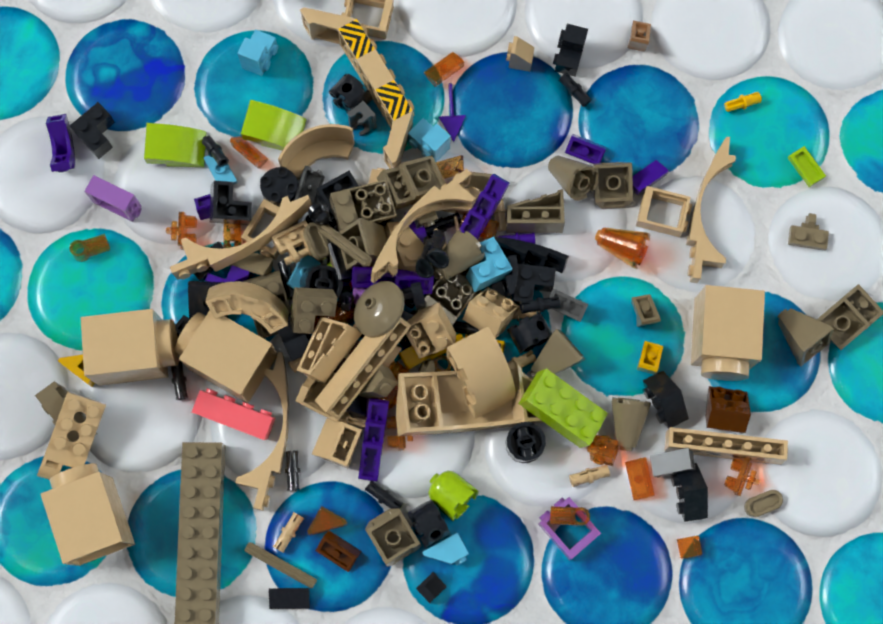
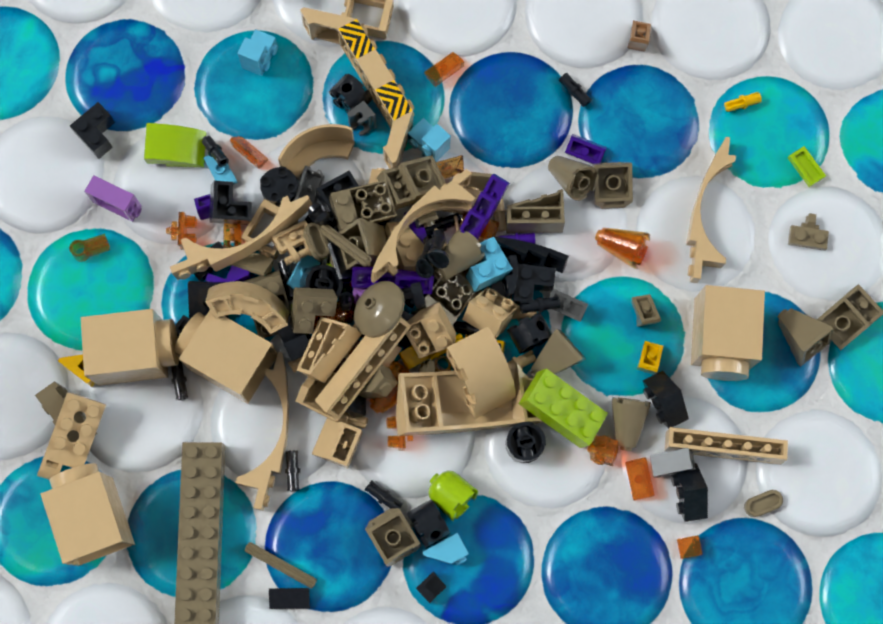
dark purple arch [46,114,75,173] -> none
coral brick [192,388,276,440] -> none
lime slope [241,100,307,150] -> none
tan pin [273,512,304,553] -> none
clear orange slope [307,506,348,536] -> none
reddish brown slope [315,531,361,572] -> none
dark purple slope [358,398,389,482] -> none
dark purple piece [438,83,466,142] -> none
tan slope [506,36,535,71] -> none
medium lavender window [538,497,601,560] -> none
clear orange piece [550,506,590,526] -> none
black brick [553,23,588,77] -> none
tan pin [569,464,610,487] -> none
dark purple slope [632,160,669,196] -> none
tan window [636,186,692,237] -> none
reddish brown slope [705,386,751,433] -> none
clear orange hips [724,458,760,497] -> none

